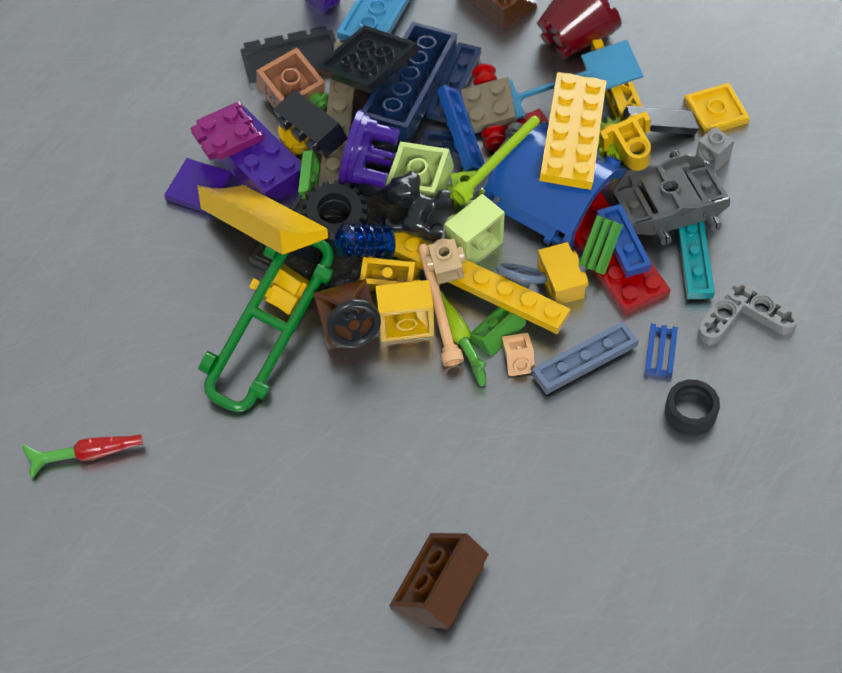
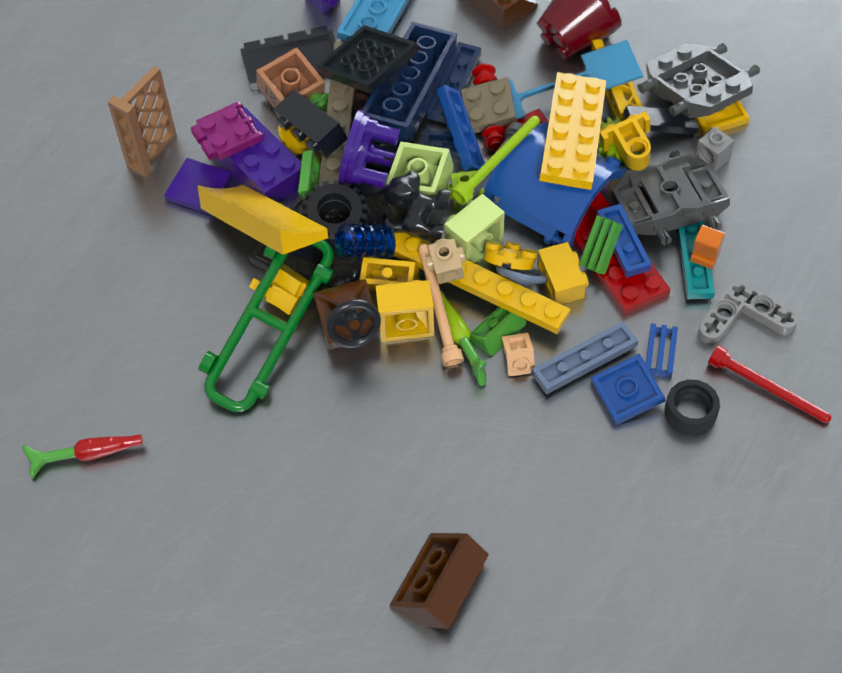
none -> medium nougat fence [108,66,177,177]
none -> yellow plate [483,241,537,270]
none -> blue tile [591,353,666,425]
none -> dark grey piece [637,42,760,118]
none -> orange piece [690,225,725,270]
none -> red piece [708,345,831,423]

